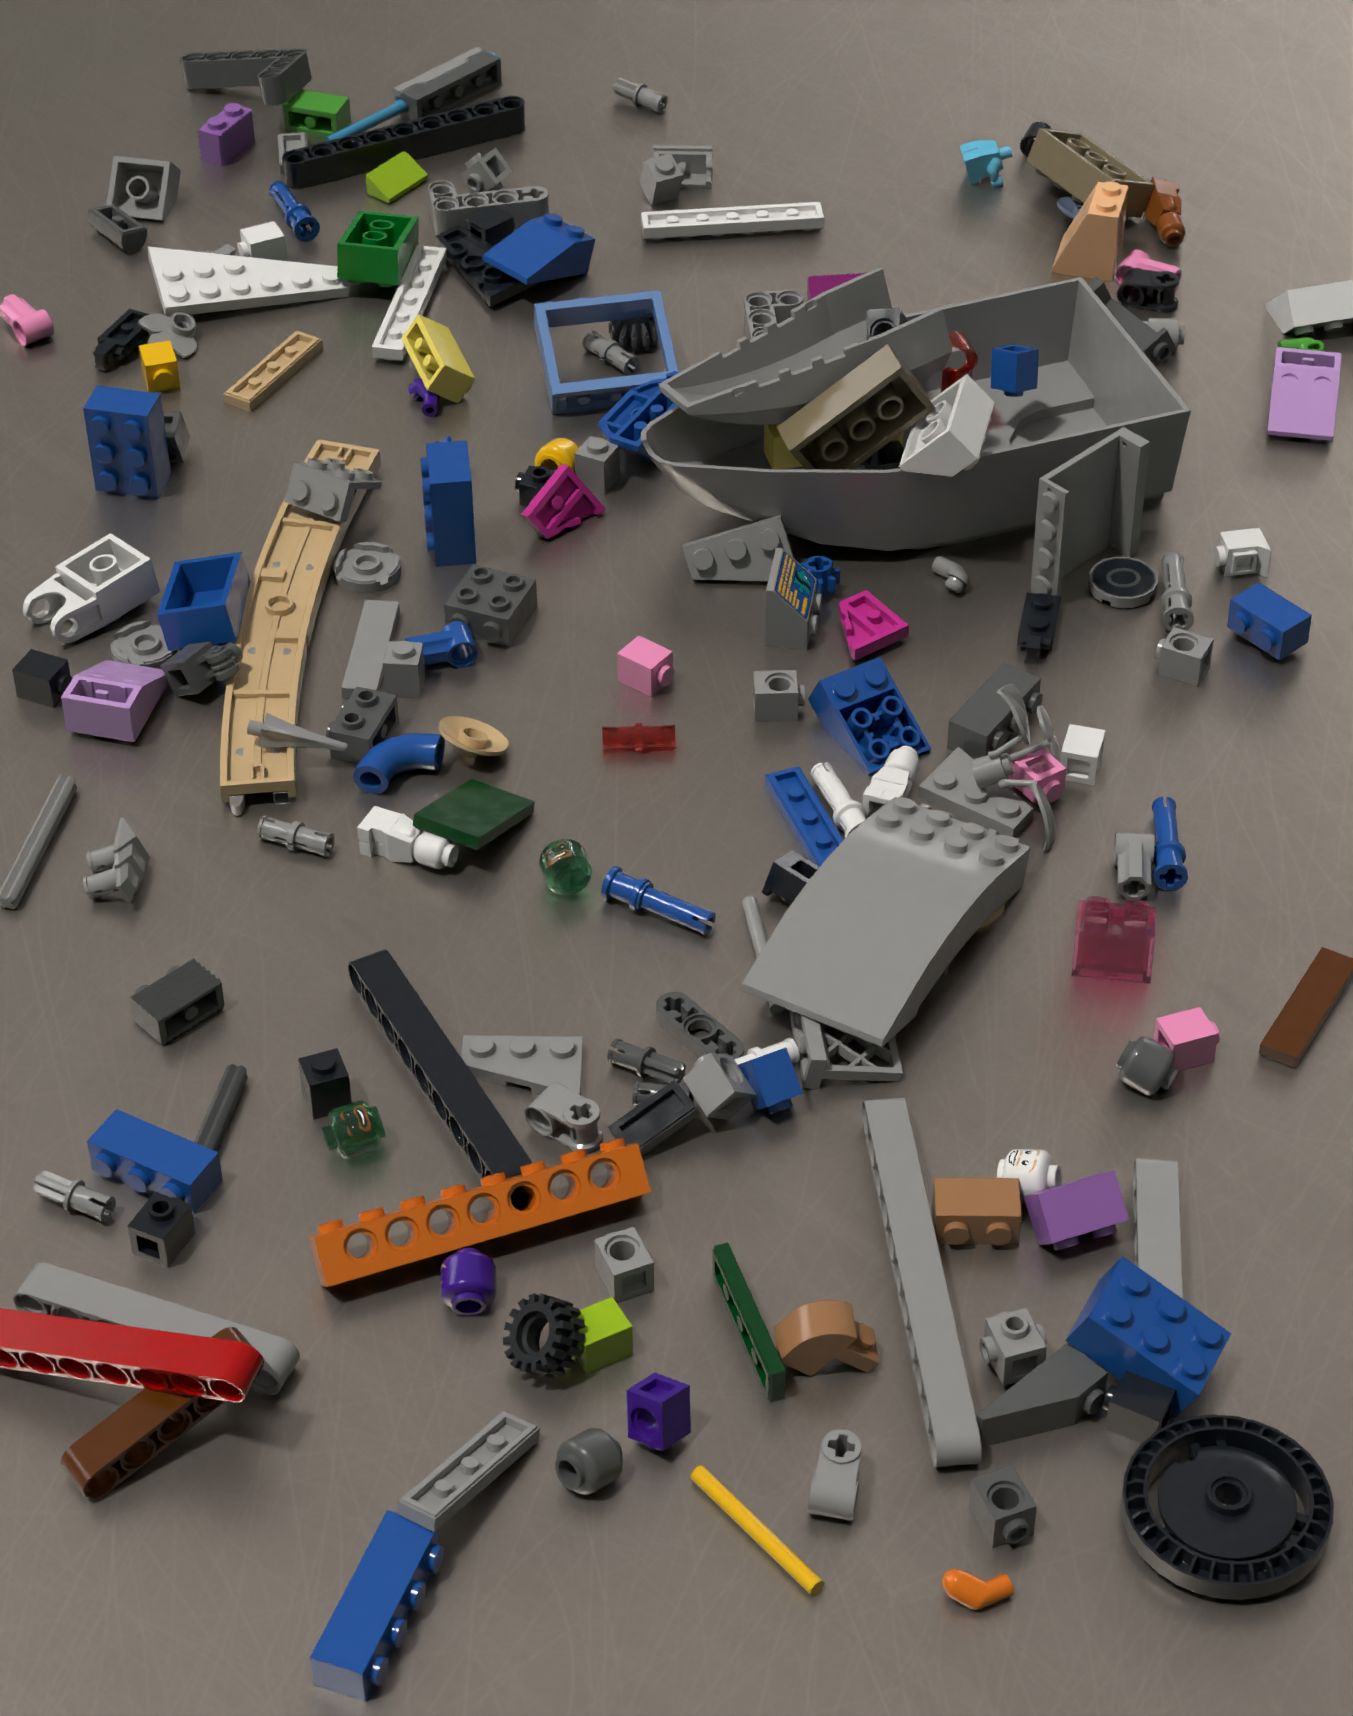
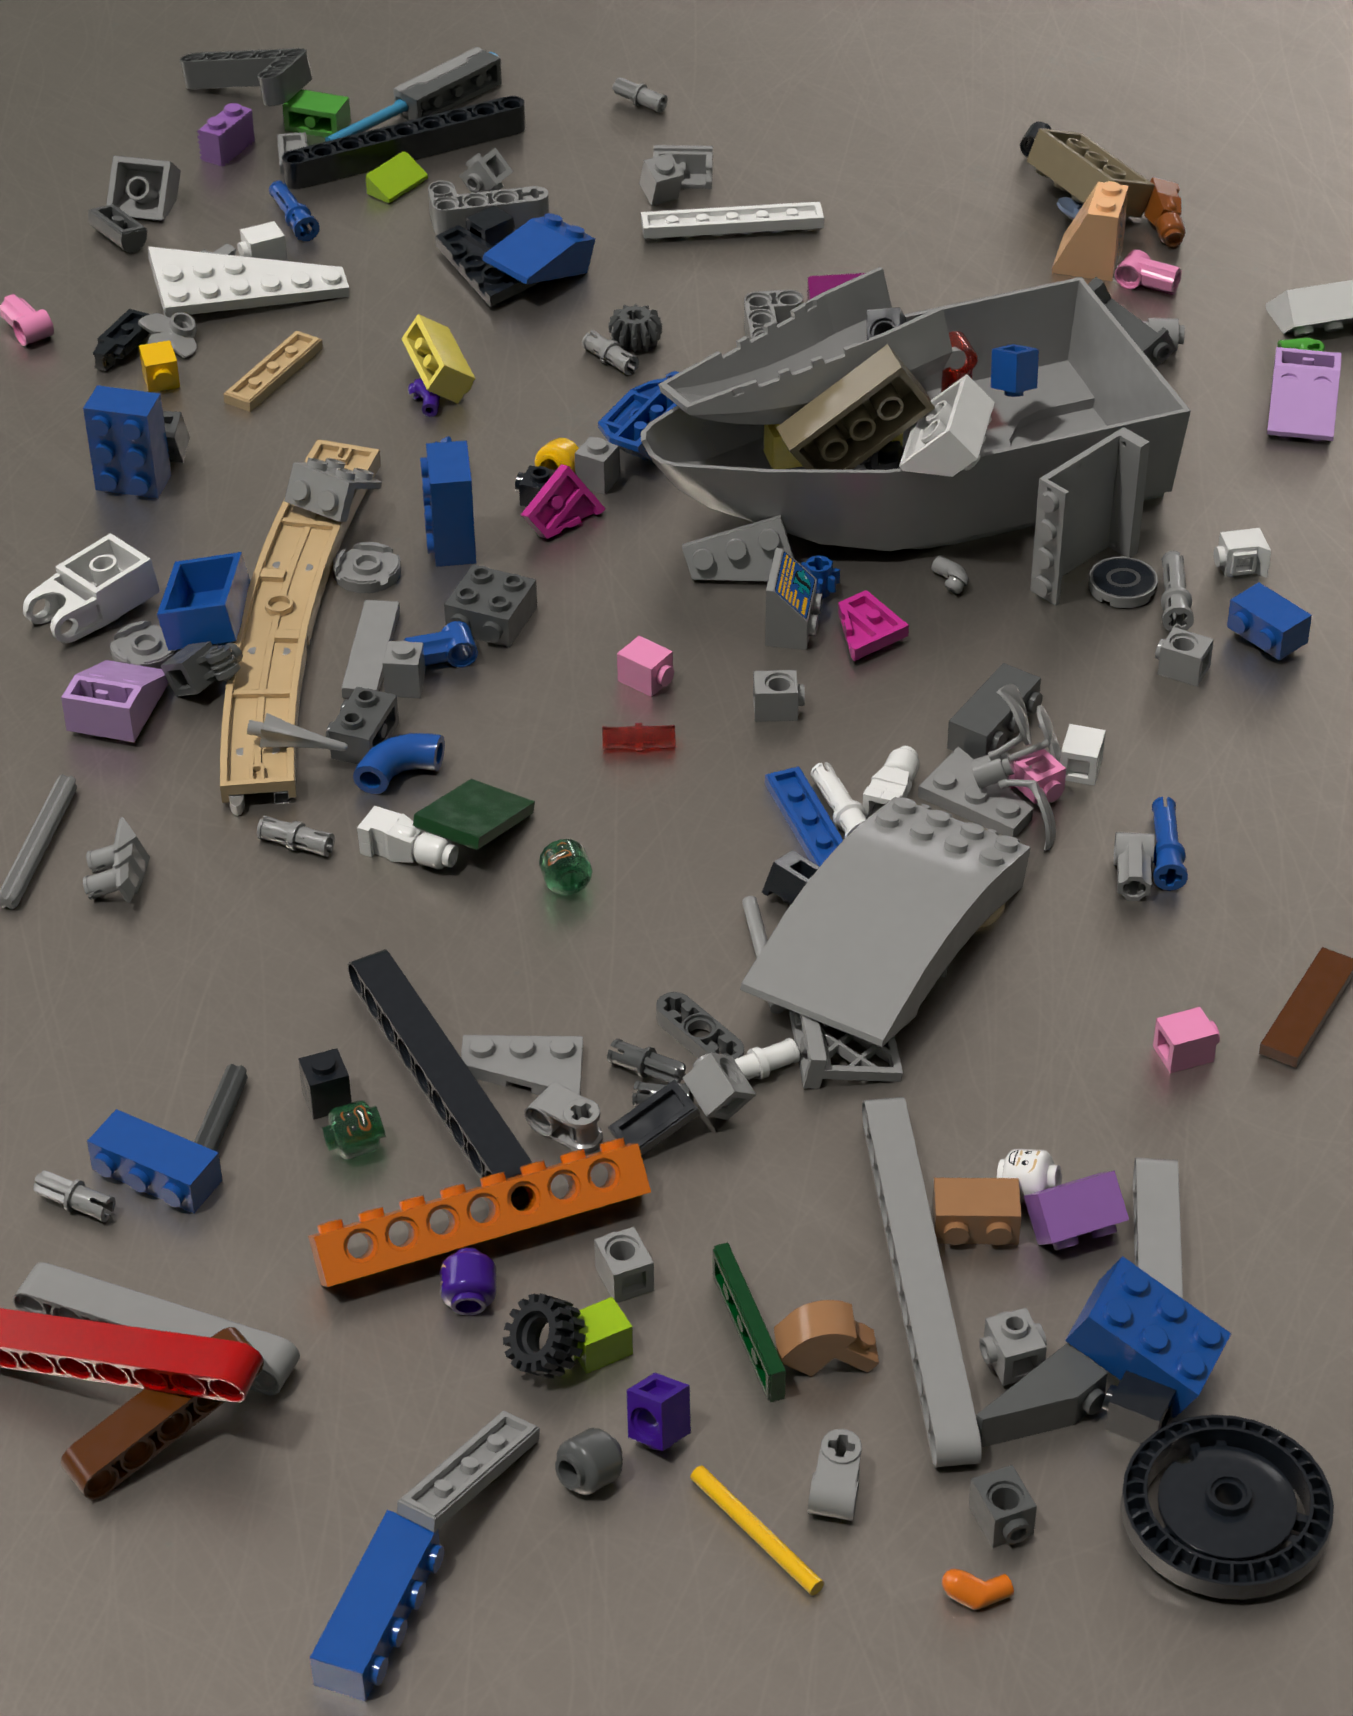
black brick [12,649,72,708] -> none
black brick [128,1192,195,1268] -> none
dark grey brick [129,958,225,1045] -> none
green brick [337,211,419,287] -> none
white plate [371,245,447,361] -> none
tan dish [438,716,509,758] -> none
medium blue window [534,290,679,415] -> none
blue pin [601,866,716,936] -> none
blue brick [738,1047,803,1114] -> none
blue slope [808,657,931,775] -> none
medium azure piece [960,140,1013,188] -> none
black hinge [1017,592,1061,665] -> none
clear pink slope [1071,896,1156,984] -> none
dark grey head [1115,1036,1179,1096] -> none
black piece [1117,268,1179,313] -> none

